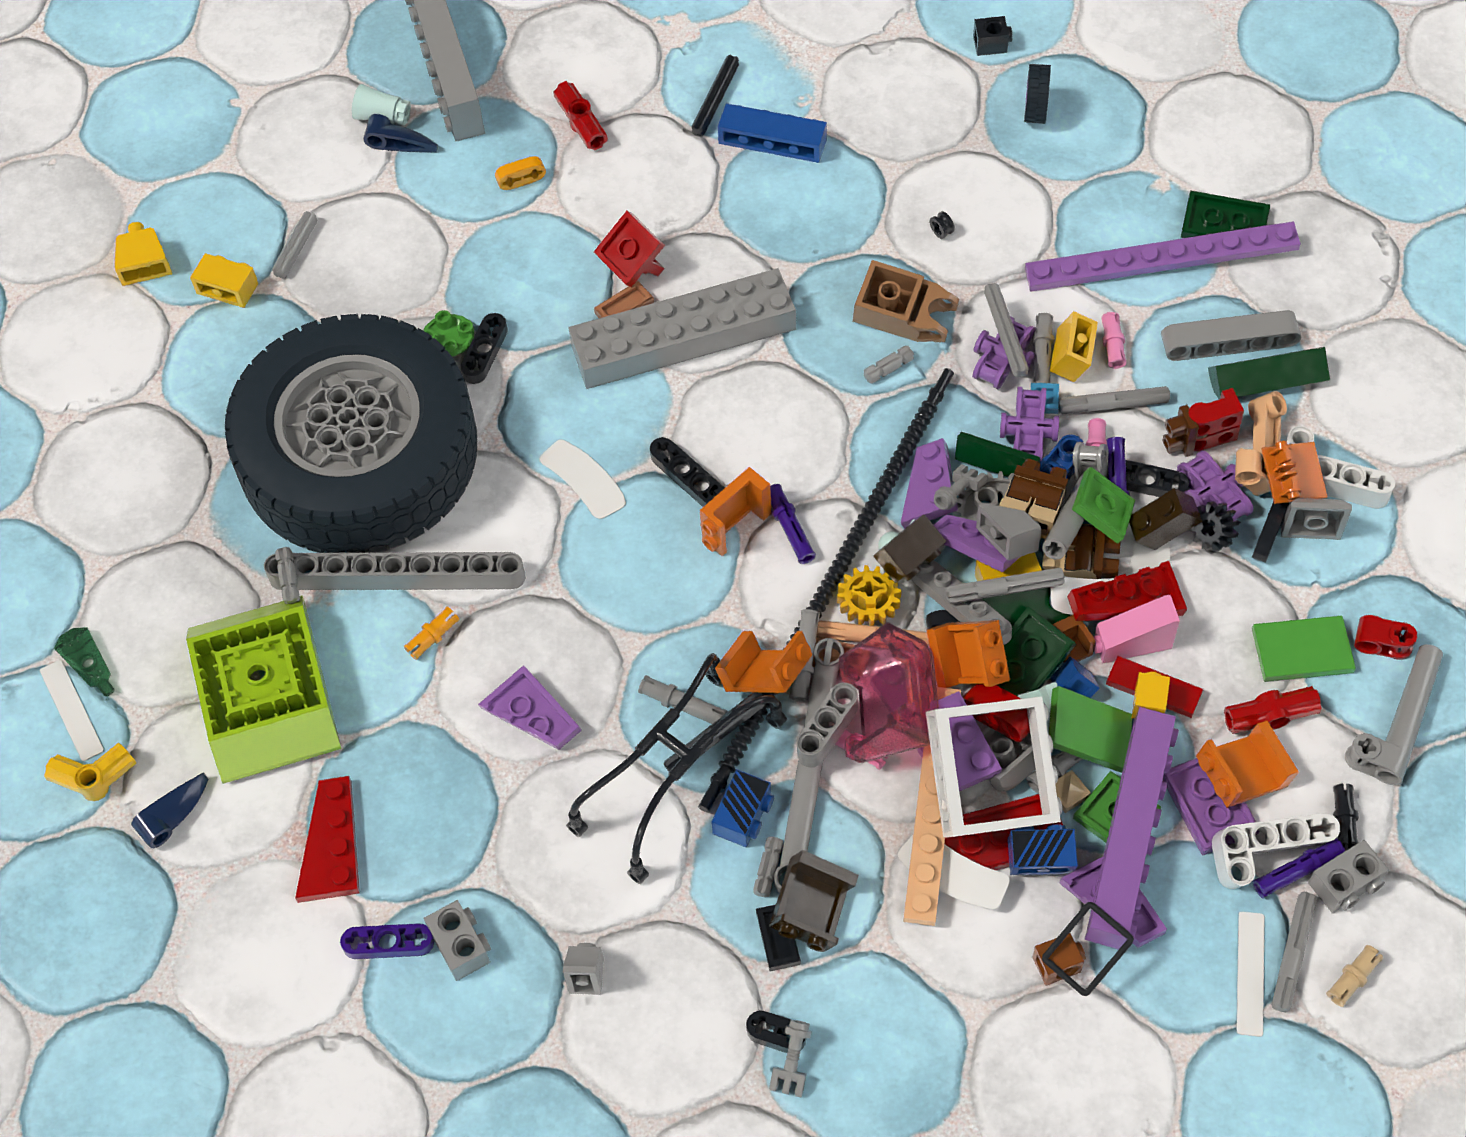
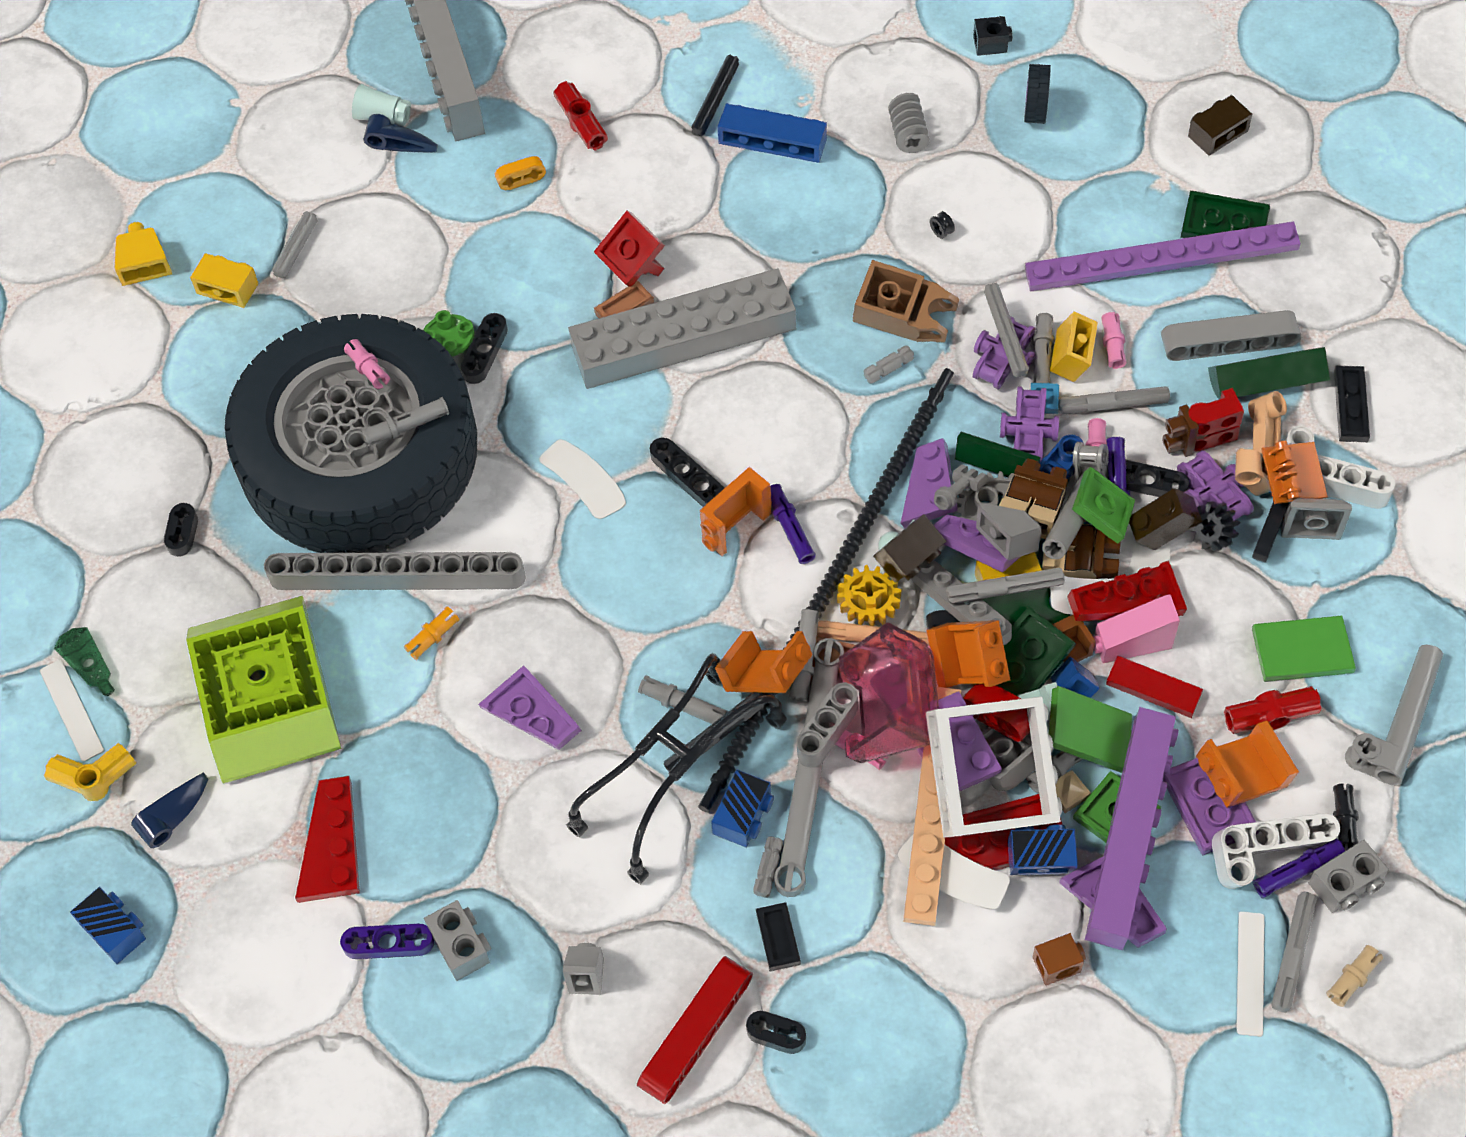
light grey axle [275,547,300,604] -> none
panel [769,850,859,952] -> none
light grey hinge [769,1020,811,1097] -> none
black piece [1042,902,1134,996] -> none
yellow brick [1131,672,1170,719] -> none
red piece [1354,615,1417,660] -> none
none -> brick [70,886,146,964]
none -> black beam [164,503,198,557]
none -> bright pink pin [344,339,390,389]
none -> light grey pin [361,397,449,447]
none -> red beam [637,956,753,1104]
none -> light grey piece [888,93,930,153]
none -> dark brown brick [1188,95,1253,156]
none -> black tile [1334,365,1370,443]

